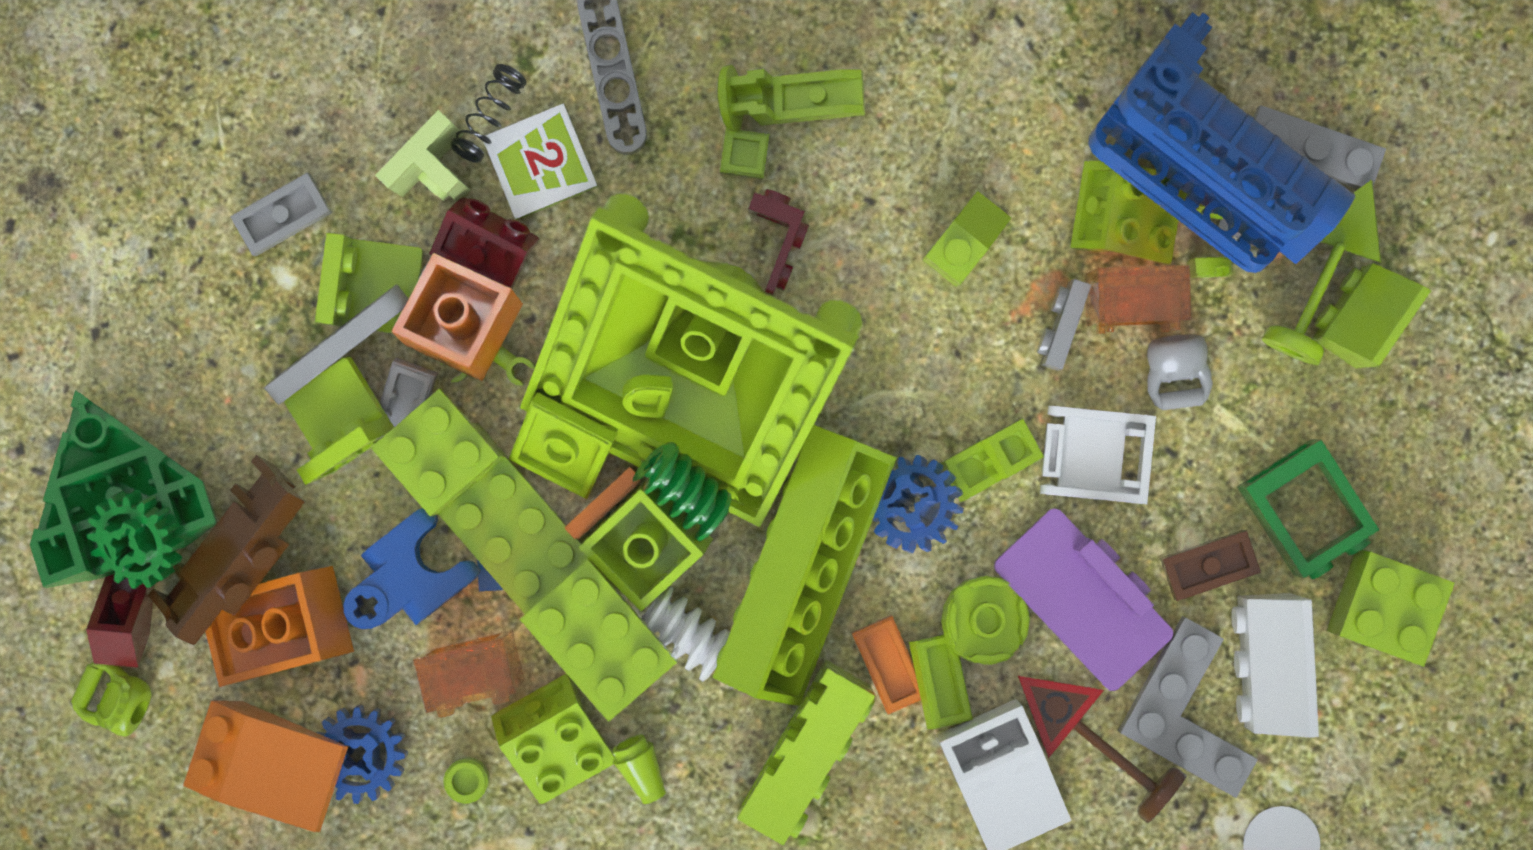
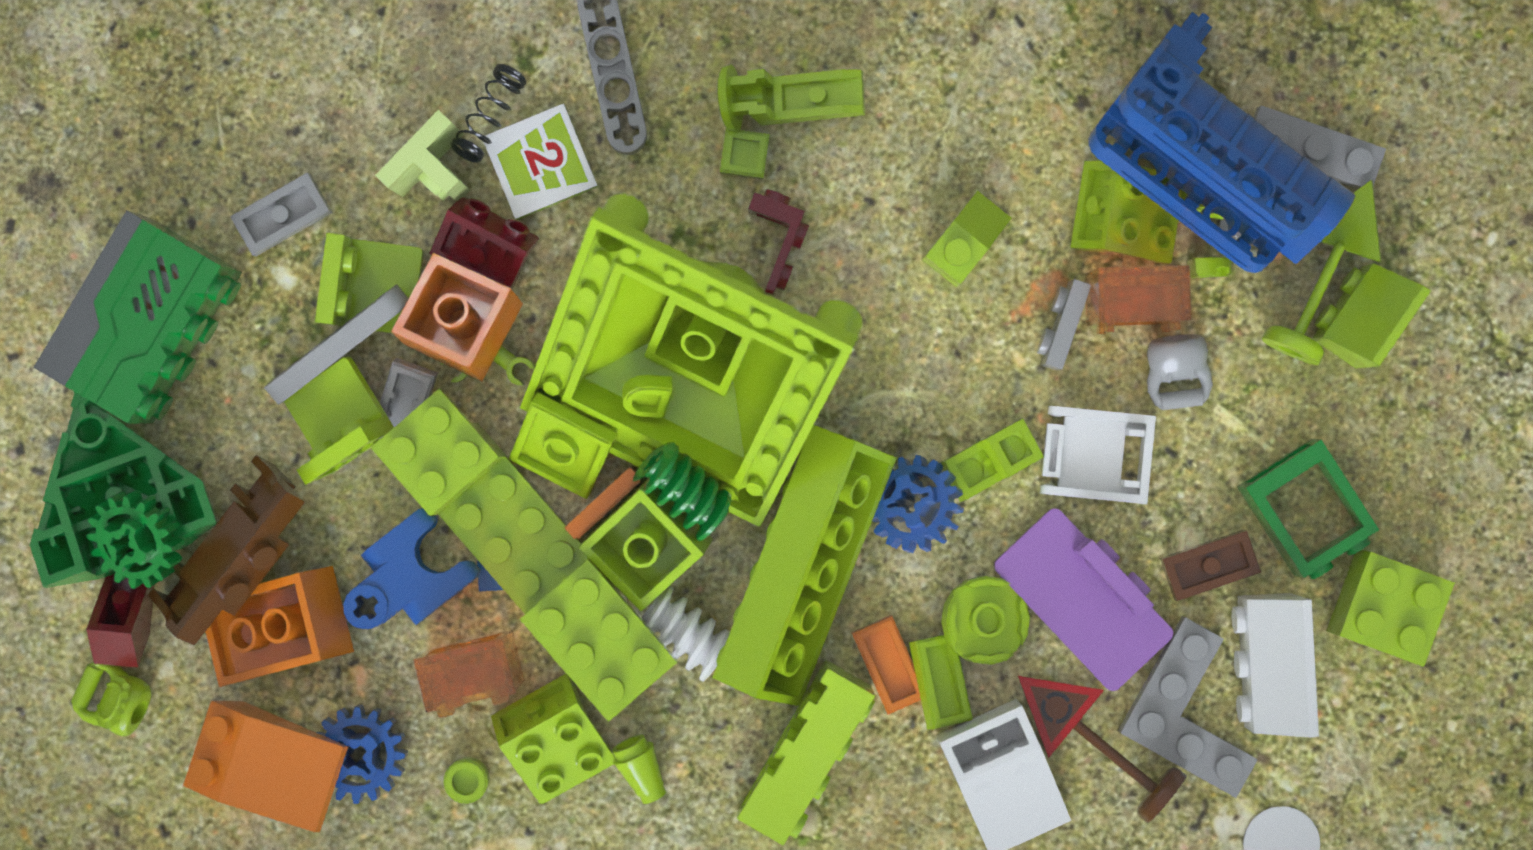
none -> green piece [33,210,242,424]

